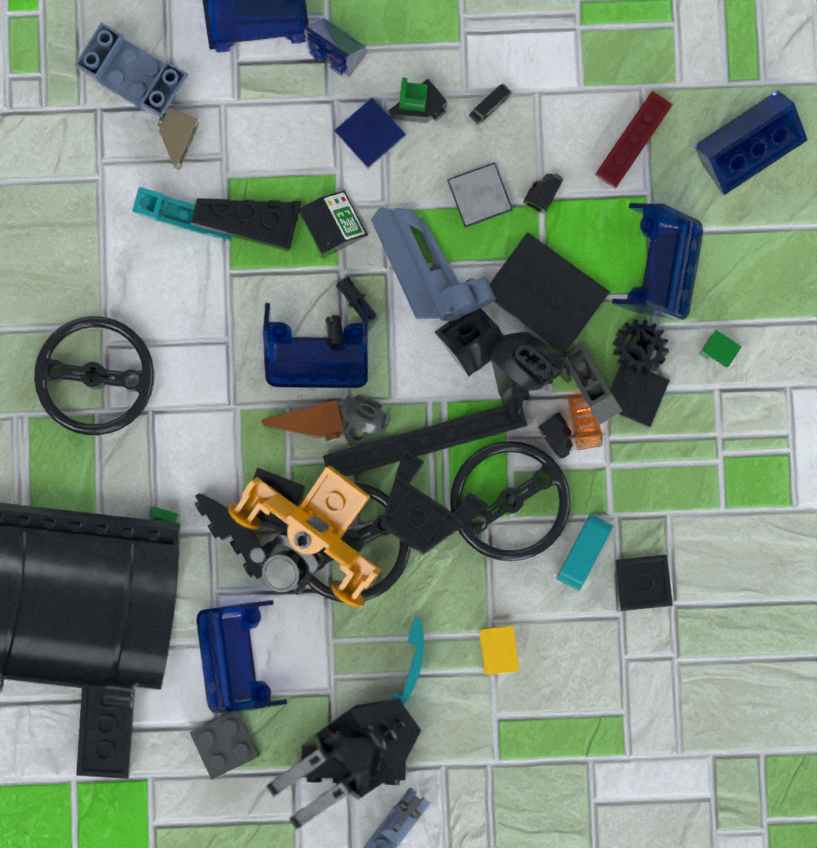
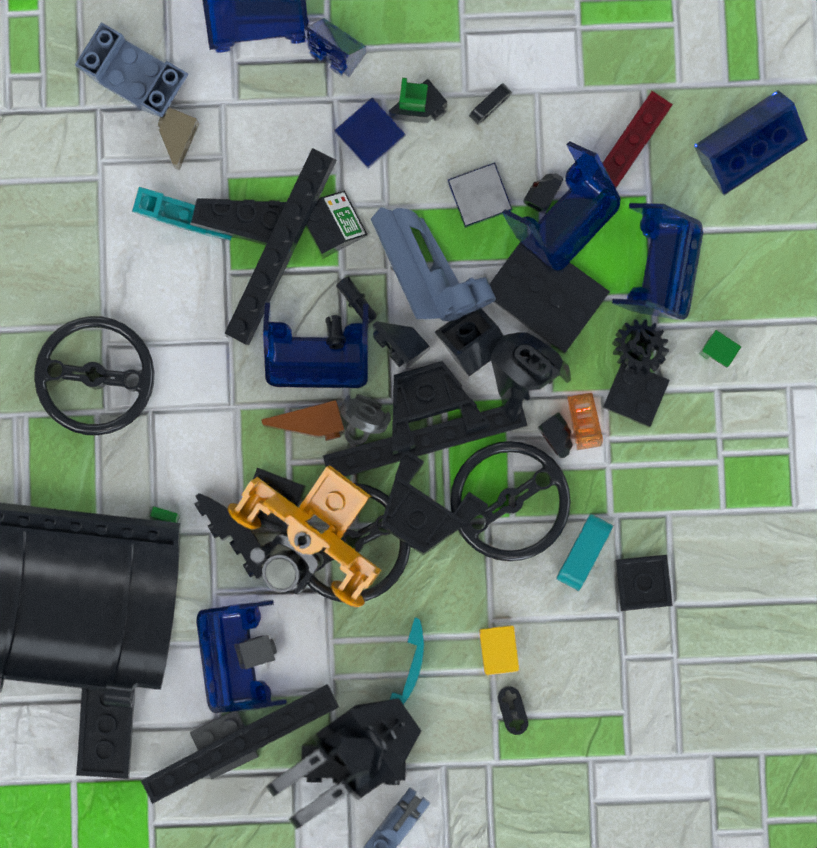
dark grey slope [561,343,622,424] -> none
none -> black plate [141,684,339,804]
none -> black plate [225,148,337,345]
none -> dark grey brick [234,635,277,669]
none -> black slope [372,321,430,369]
none -> black wing [392,361,489,454]
none -> black beam [497,686,528,735]
none -> clear blue windscreen [502,141,621,271]

